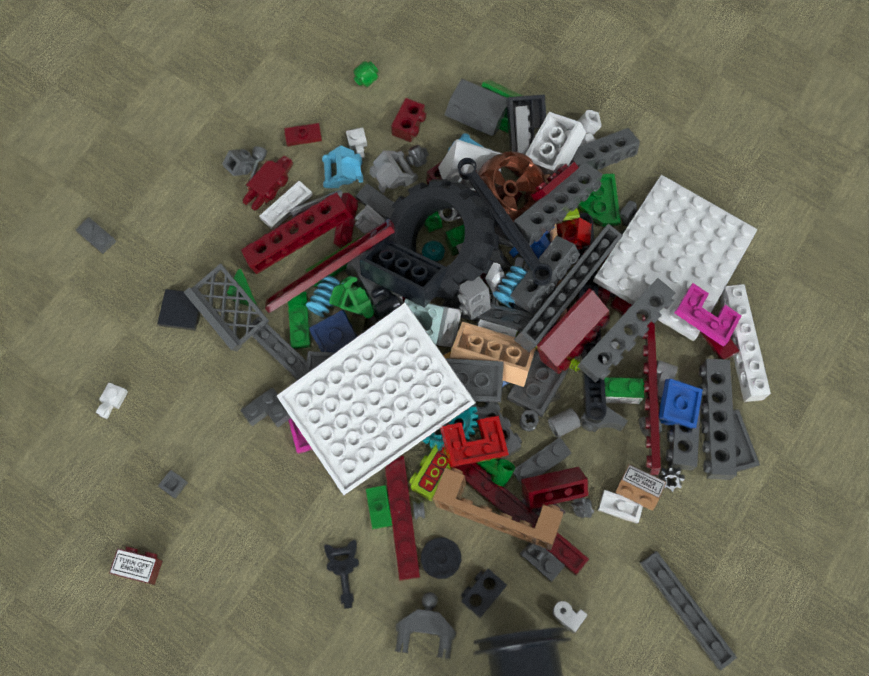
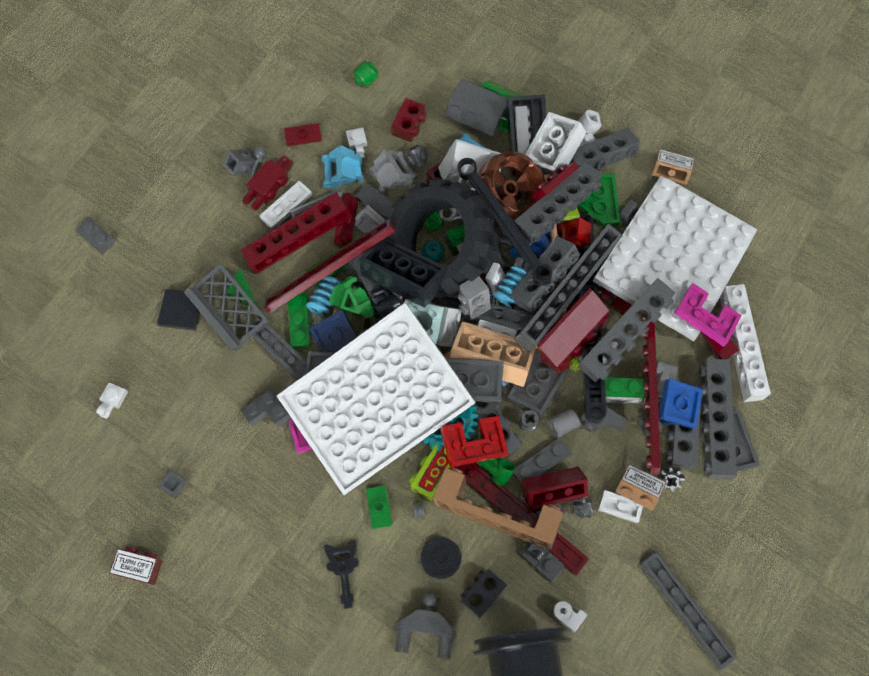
dark red plate [385,456,420,581] -> none
none -> medium nougat brick [652,149,694,185]

